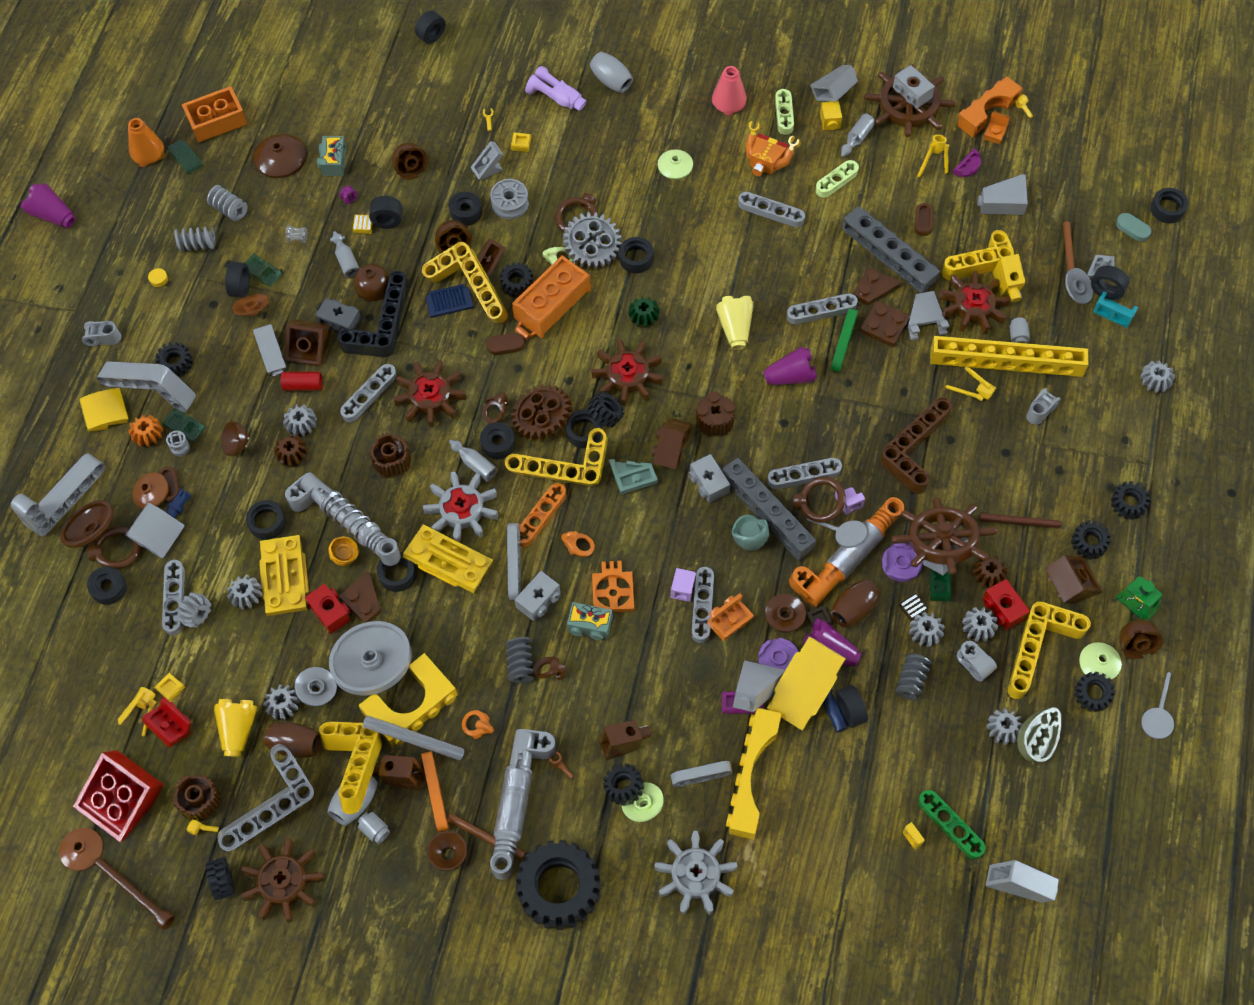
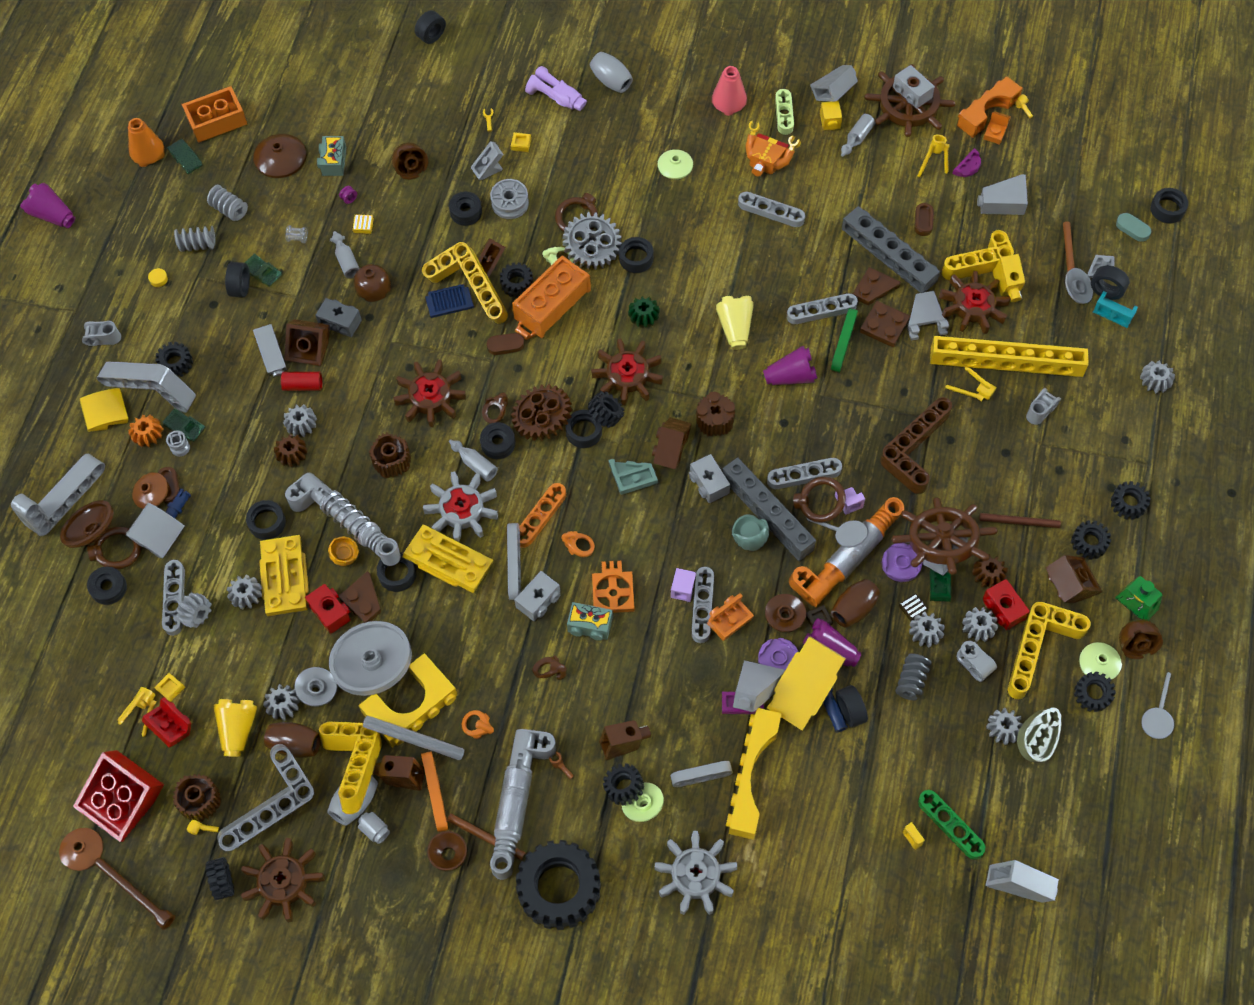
reddish brown piece [221,421,249,457] -> none
dark orange dish [232,294,269,316] -> none
black beam [338,271,408,357] -> none
light grey beam [340,364,397,422] -> none
black tyre [369,196,403,229] -> none
reddish brown cylinder [435,220,472,255] -> none
yellow beam [505,428,608,486] -> none
dark grey piece [505,637,534,684] -> none
yellowish green beam [816,160,859,198] -> none
light grey brick [1009,318,1030,344] -> none

